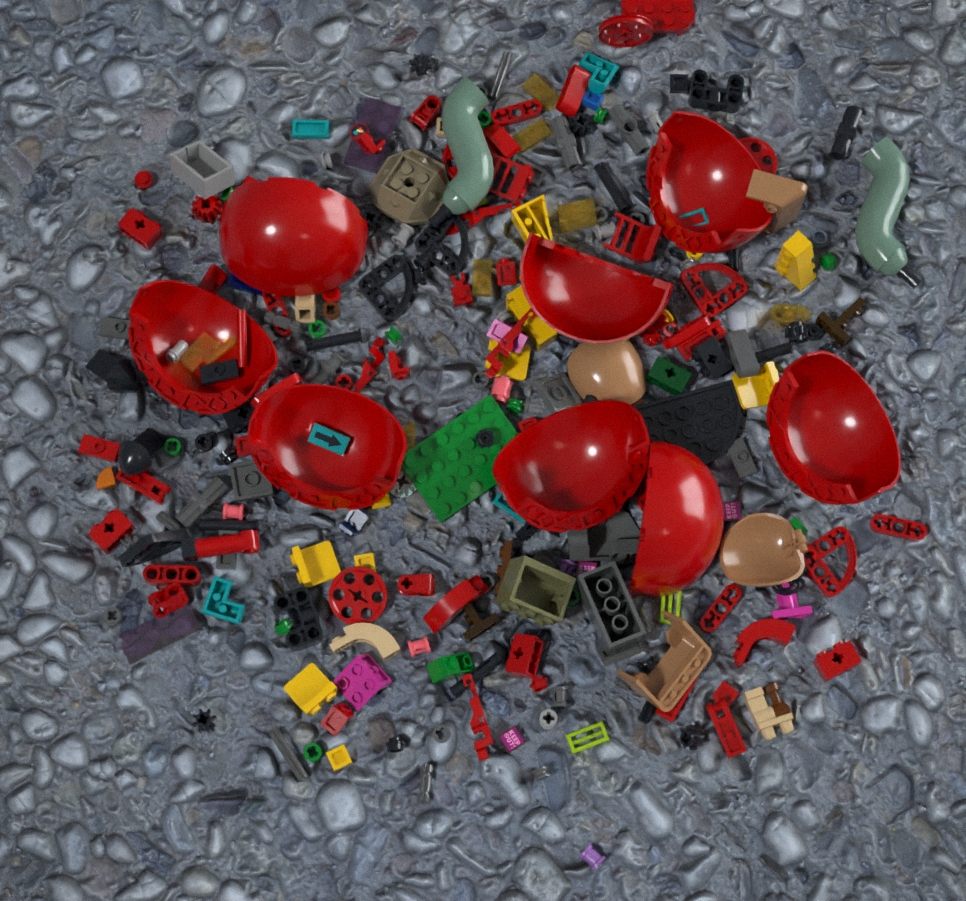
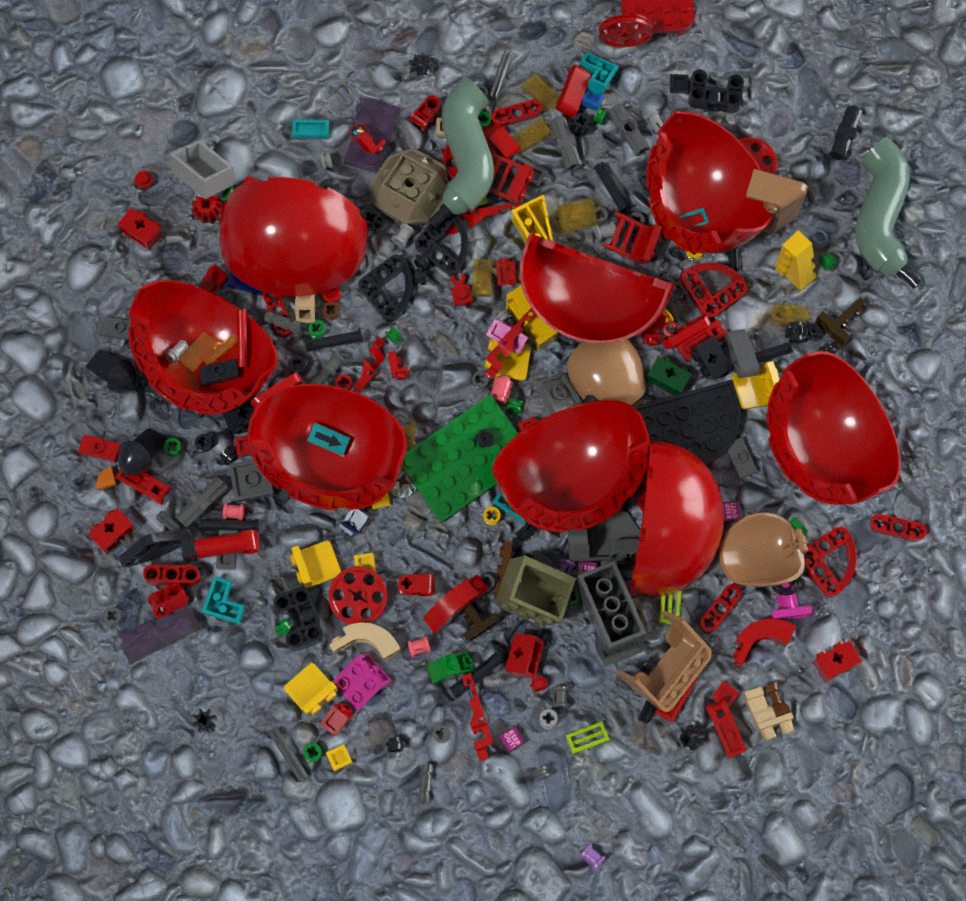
none -> yellow bush [483,507,501,526]

